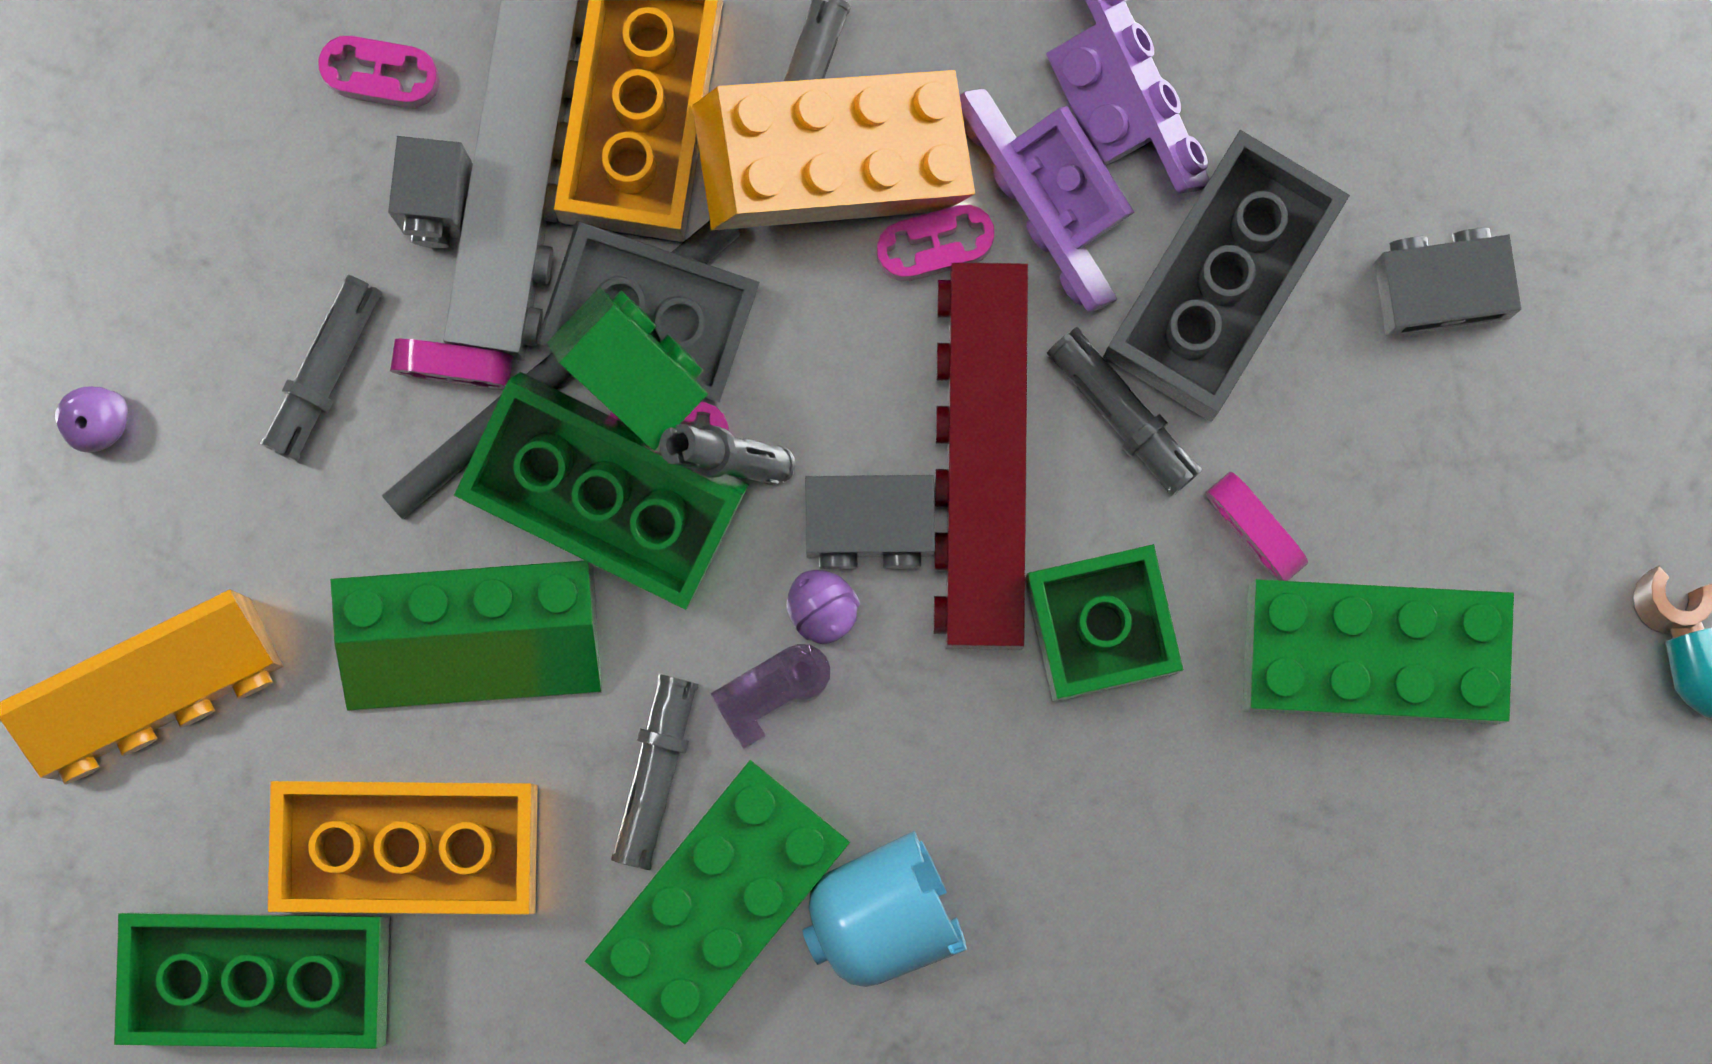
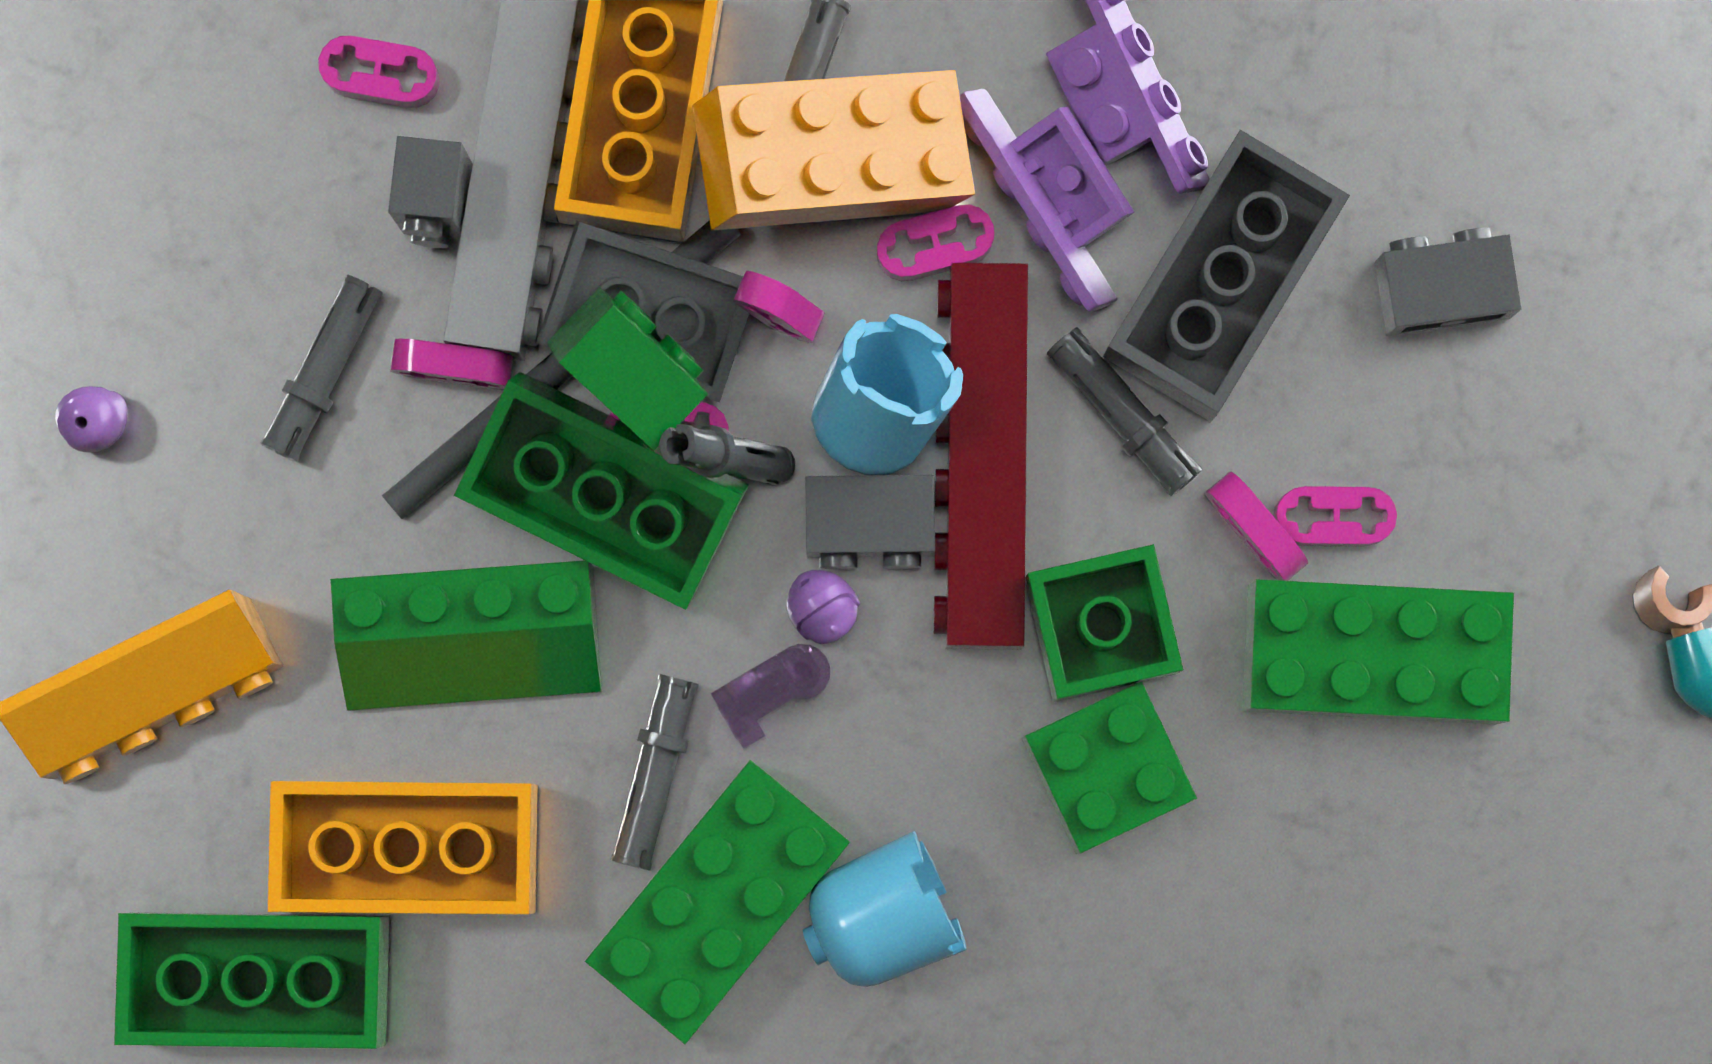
none -> dark pink beam [733,271,825,343]
none -> medium azure cylinder [811,314,963,475]
none -> green brick [1021,681,1197,854]
none -> dark pink beam [1273,486,1397,547]

